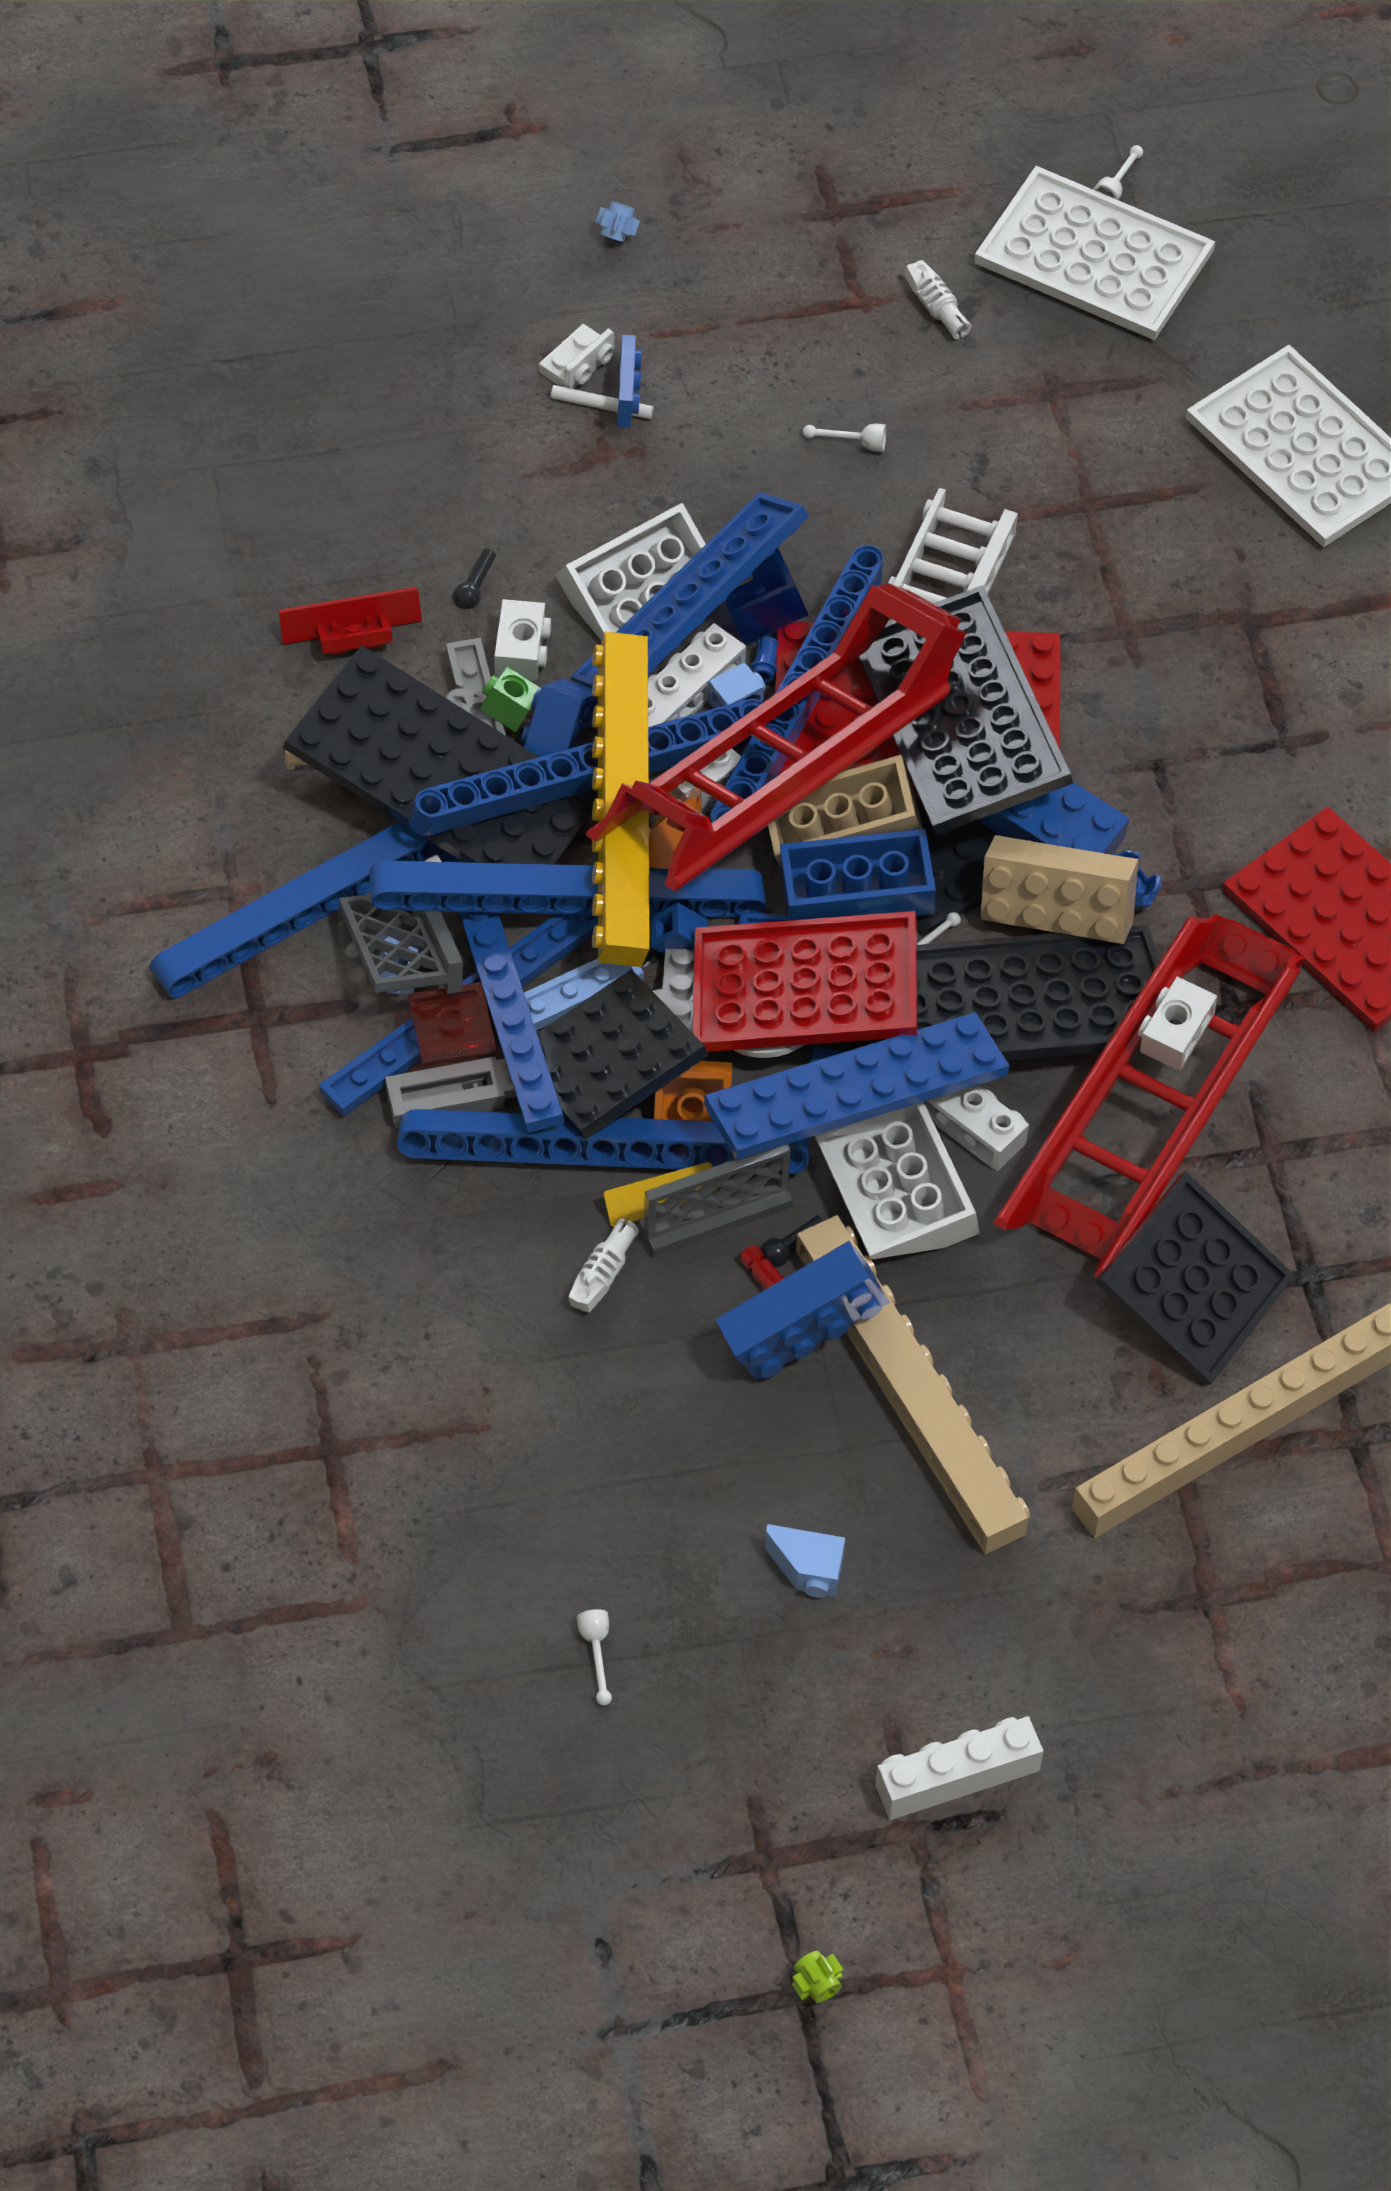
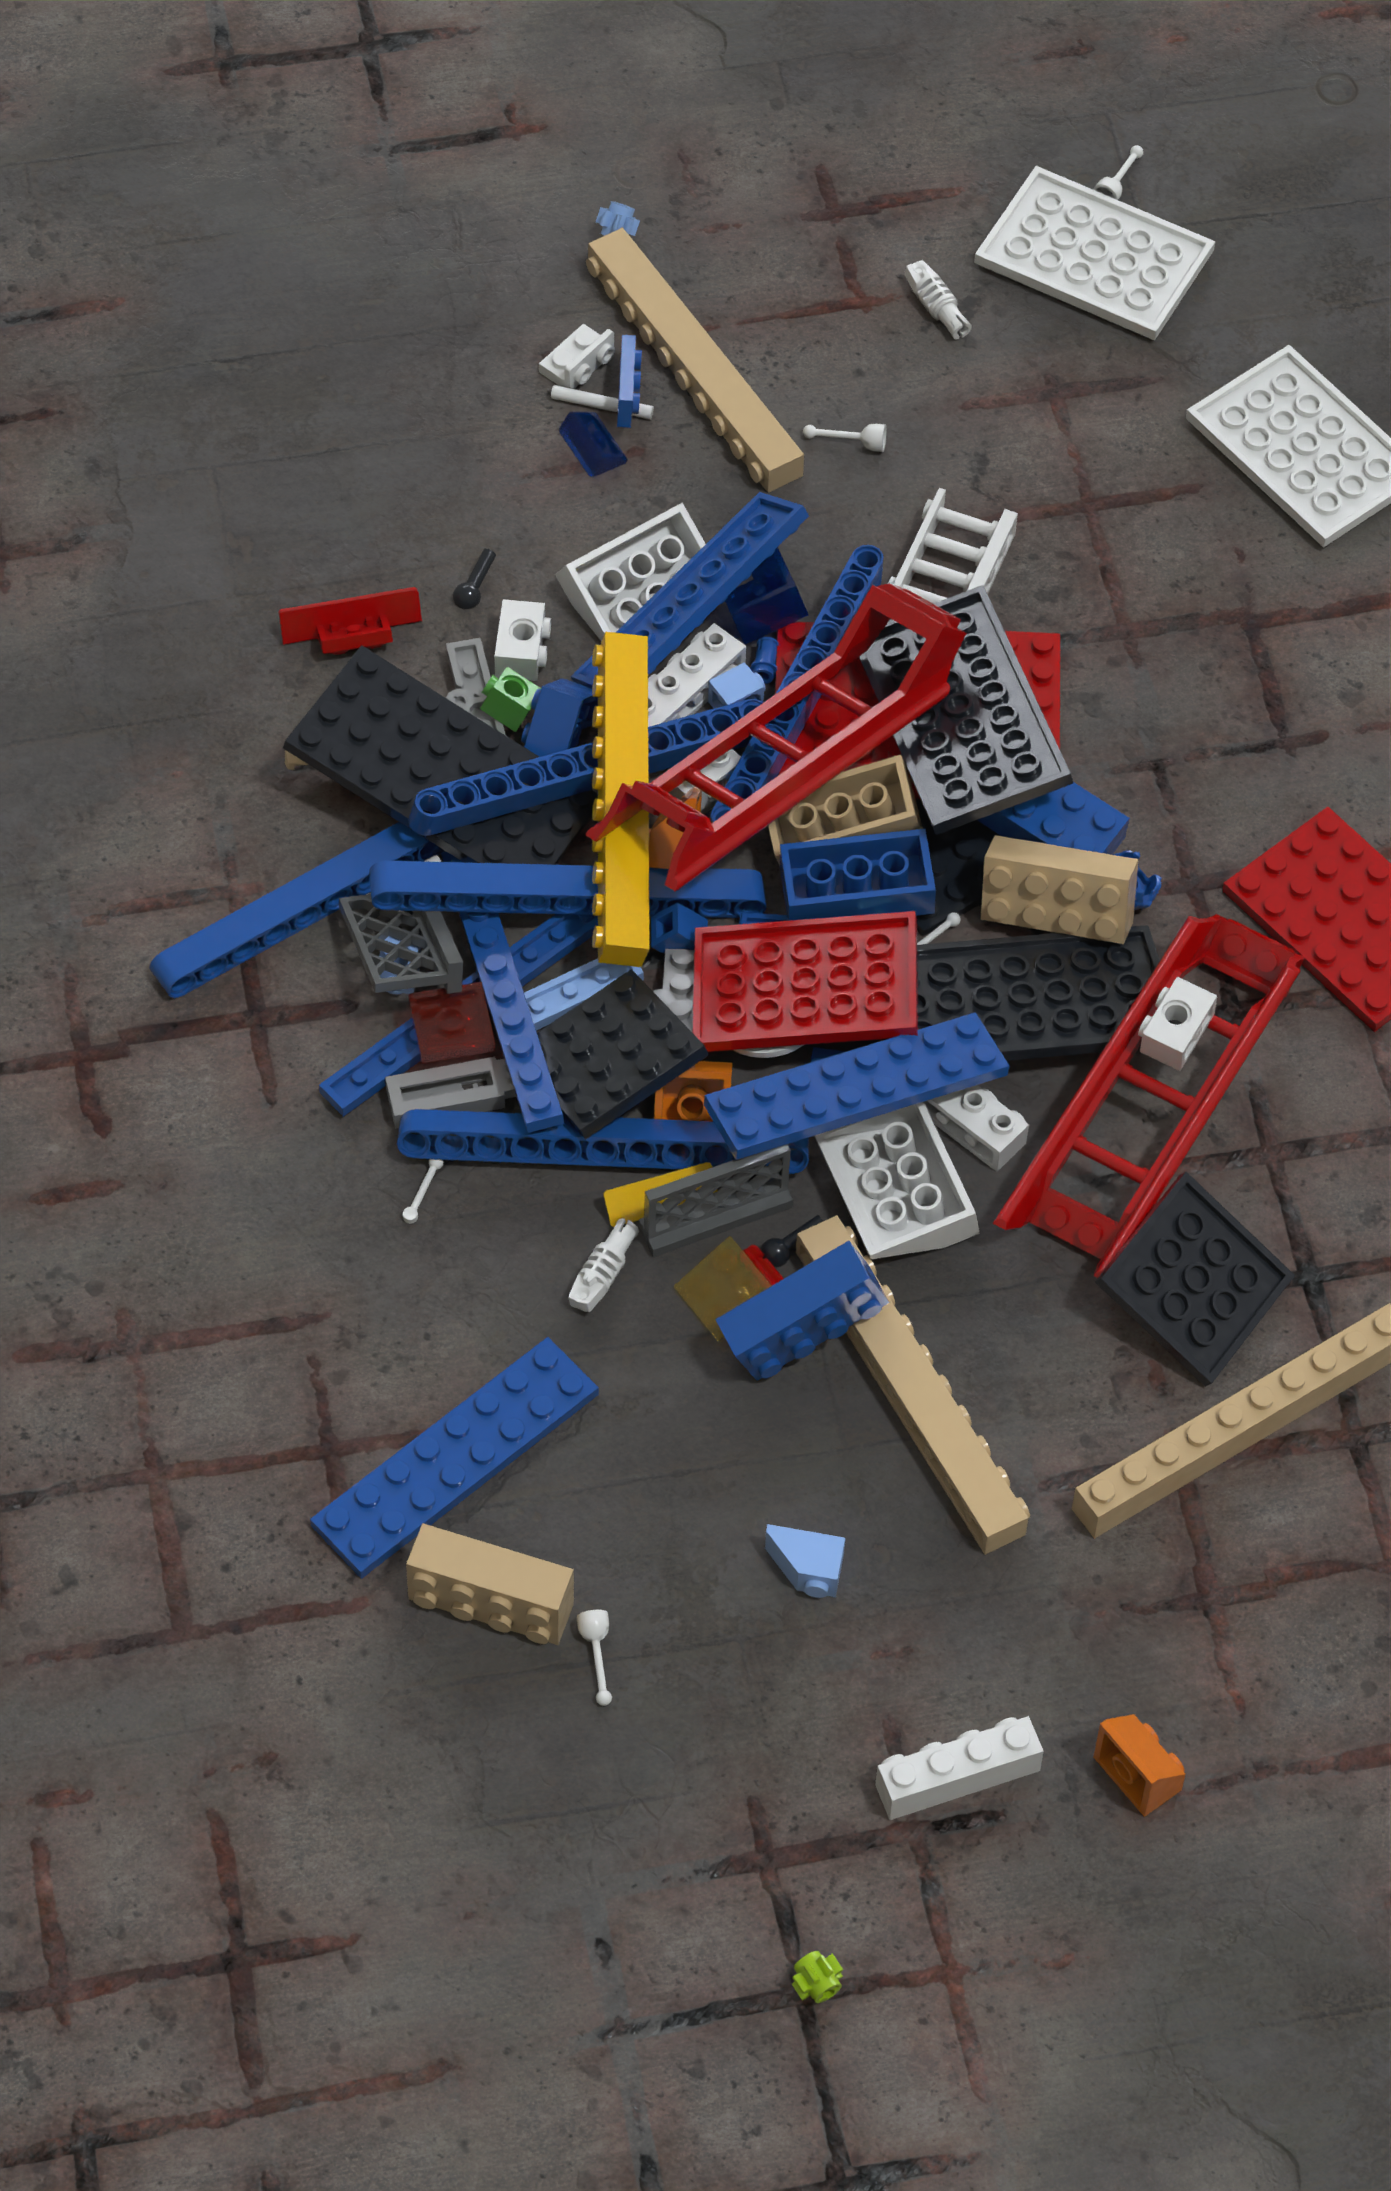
none -> blue plate [310,1337,599,1579]
none -> white hinge [403,1159,444,1224]
none -> tan brick [406,1523,574,1645]
none -> clear blue slope [559,412,628,477]
none -> tan brick [586,227,804,493]
none -> clear yellow hinge [674,1236,772,1342]
none -> orange slope [1093,1714,1186,1817]

